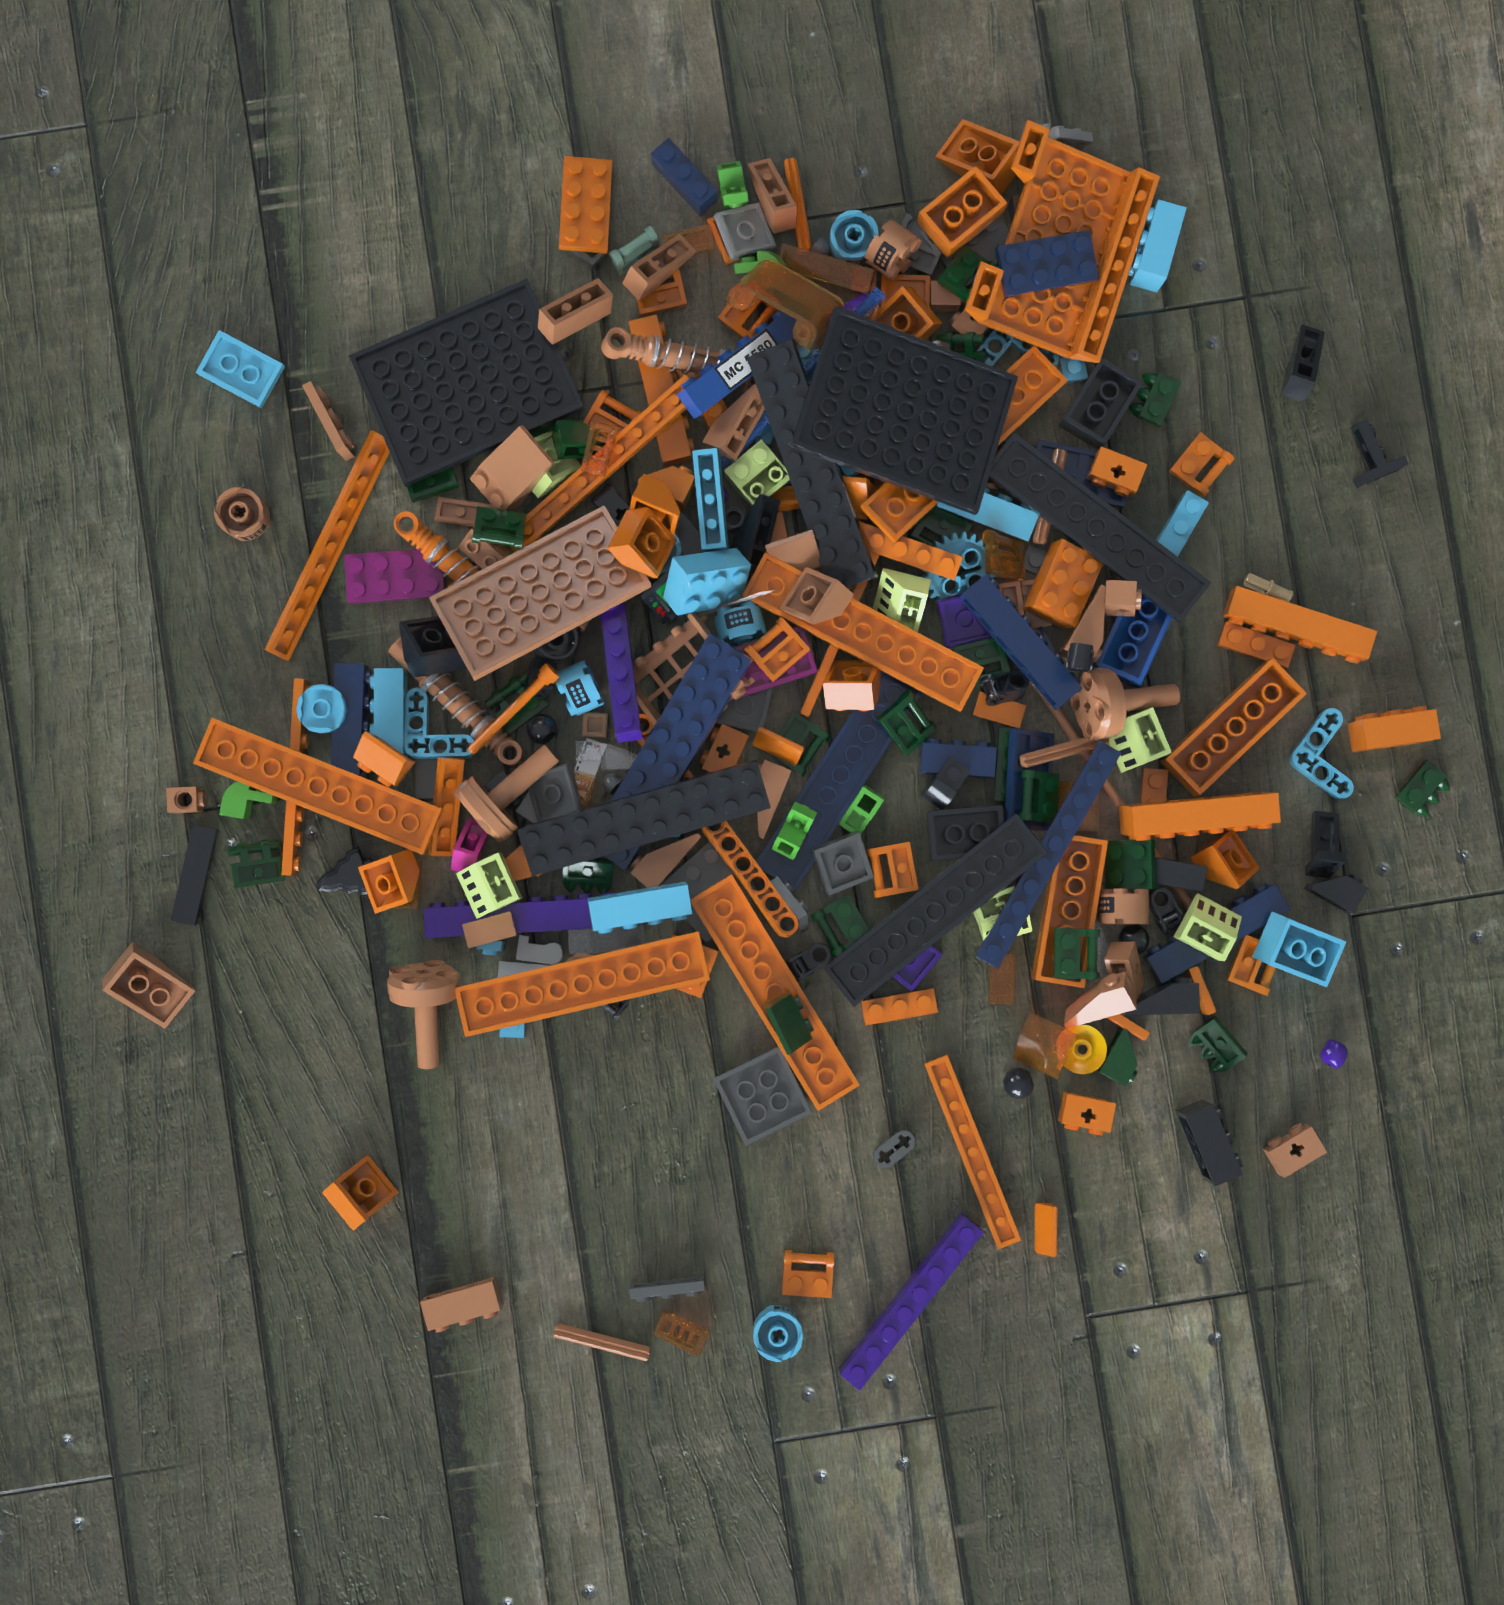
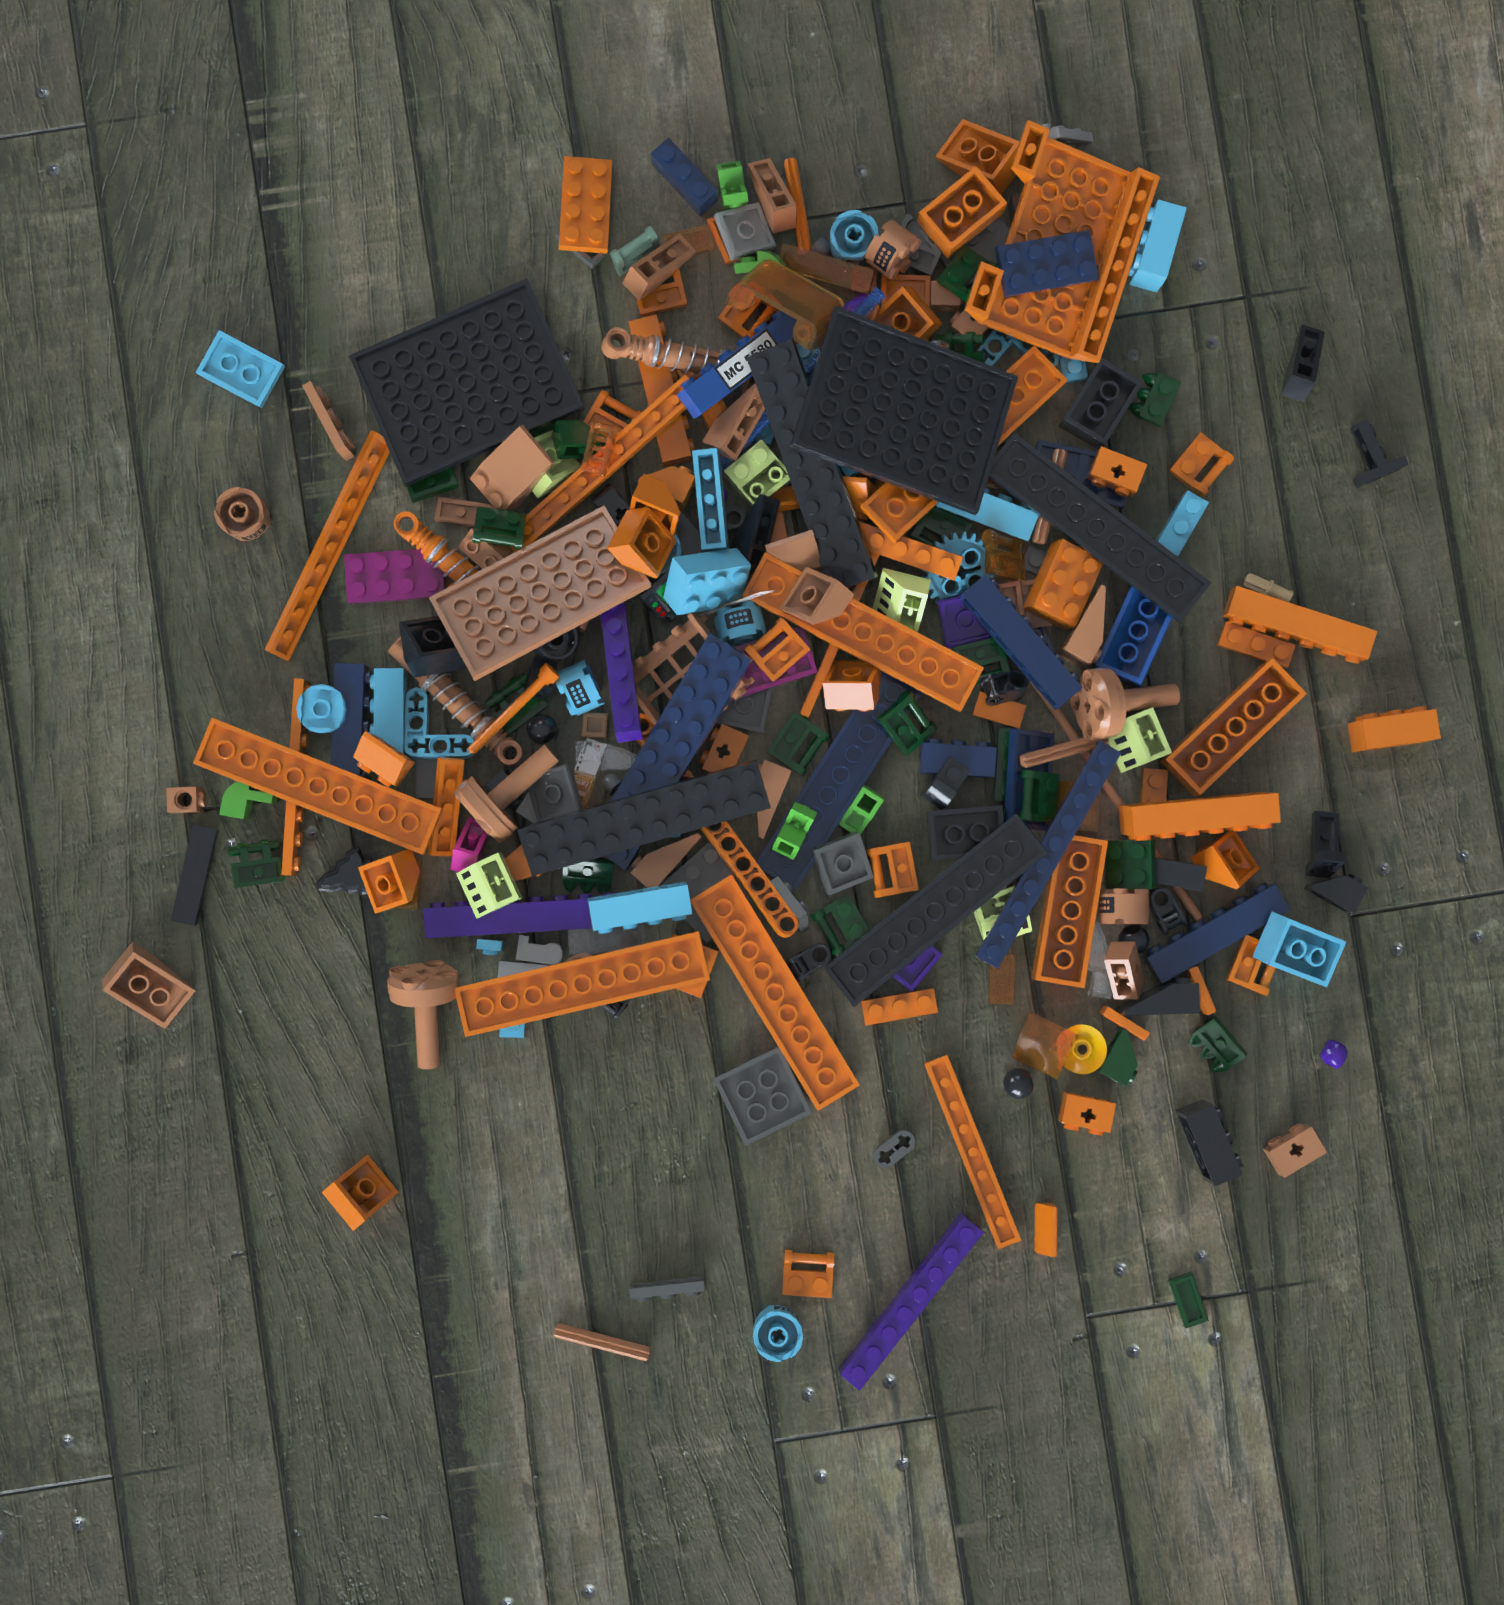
nougat brick [420,1277,503,1332] -> none
nougat tile [462,911,517,948] -> none
nougat brick [538,278,613,345] -> none
clear orange slope [653,1311,711,1357] -> none
orange slope [753,727,804,765] -> none
dark green slope [763,991,814,1055] -> none
dark green plate [1053,928,1100,979] -> none
slope [1064,971,1137,1029] -> none
black piece [1066,643,1094,673] -> none
nougat brick [1105,580,1142,617] -> none
yellowish green slope [1174,893,1242,961] -> none
medium azure beam [1289,708,1354,799] -> none
dark green plate [1394,760,1450,817] -> none
none -> dark green tile [1168,1272,1209,1329]

